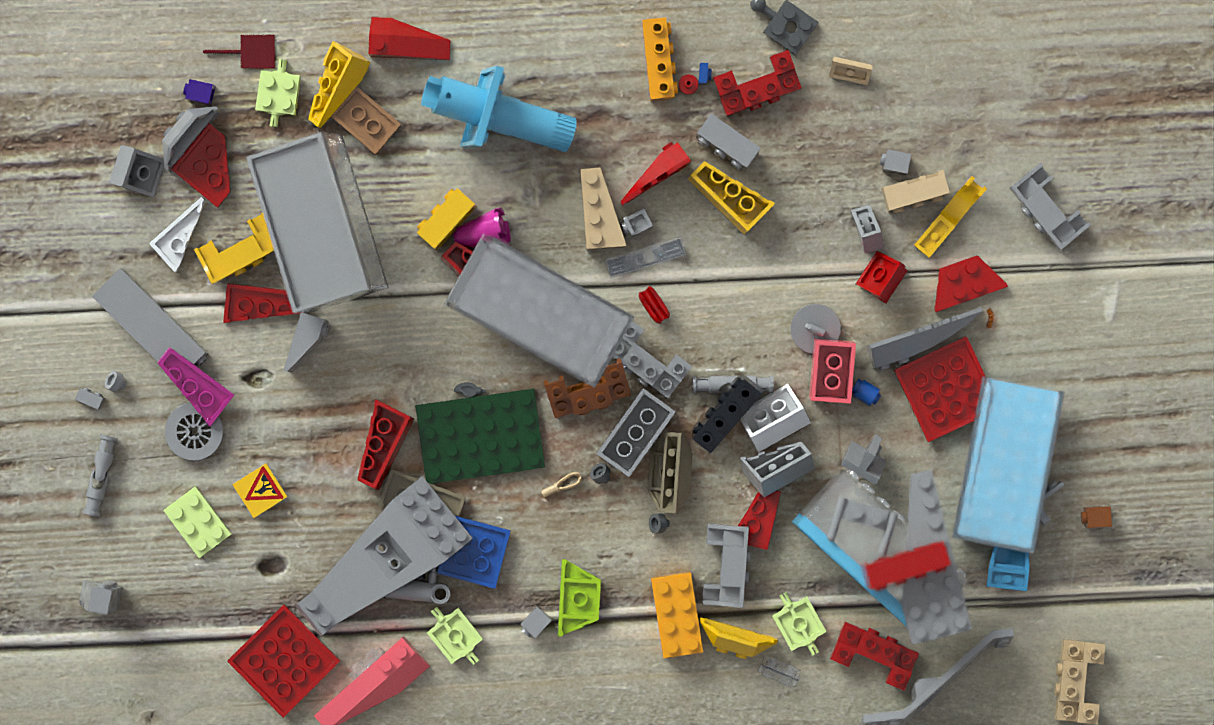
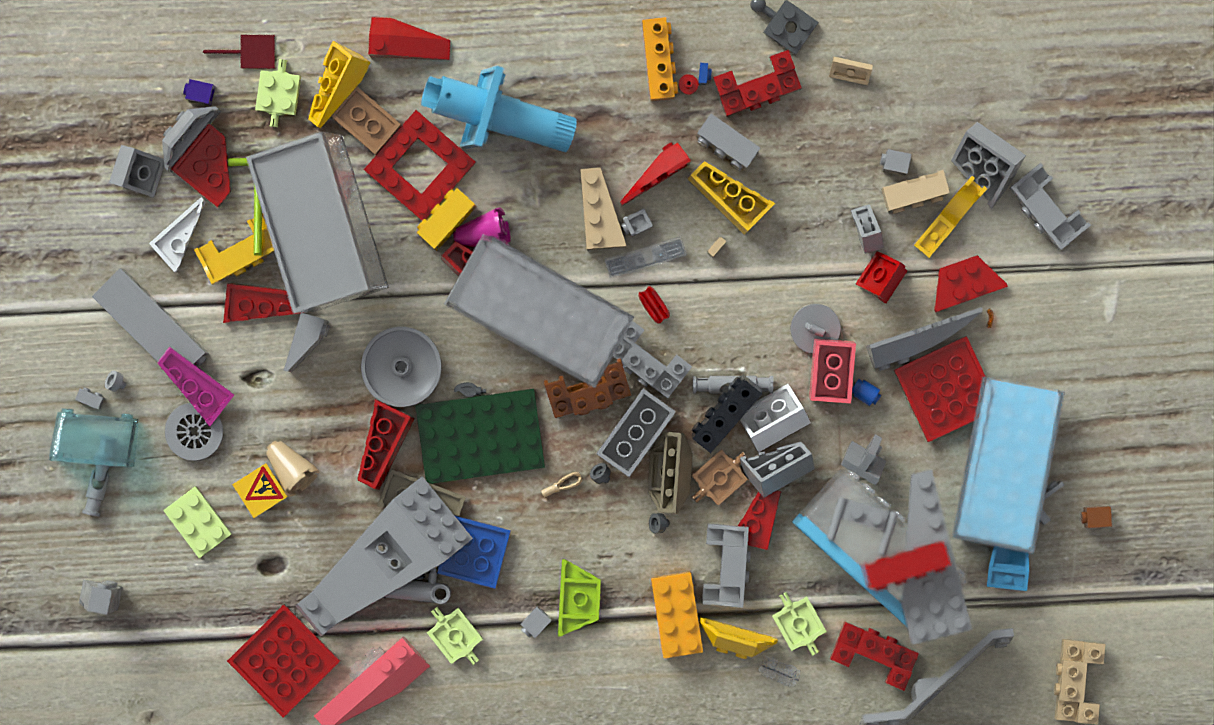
none -> clear light blue windscreen [49,408,139,467]
none -> lime bar [228,158,262,256]
none -> tan cone [266,441,320,497]
none -> light grey dish [361,327,442,407]
none -> red plate [363,110,476,221]
none -> medium nougat plate [691,449,748,505]
none -> tan tile [707,237,726,258]
none -> light grey wedge [951,122,1026,208]

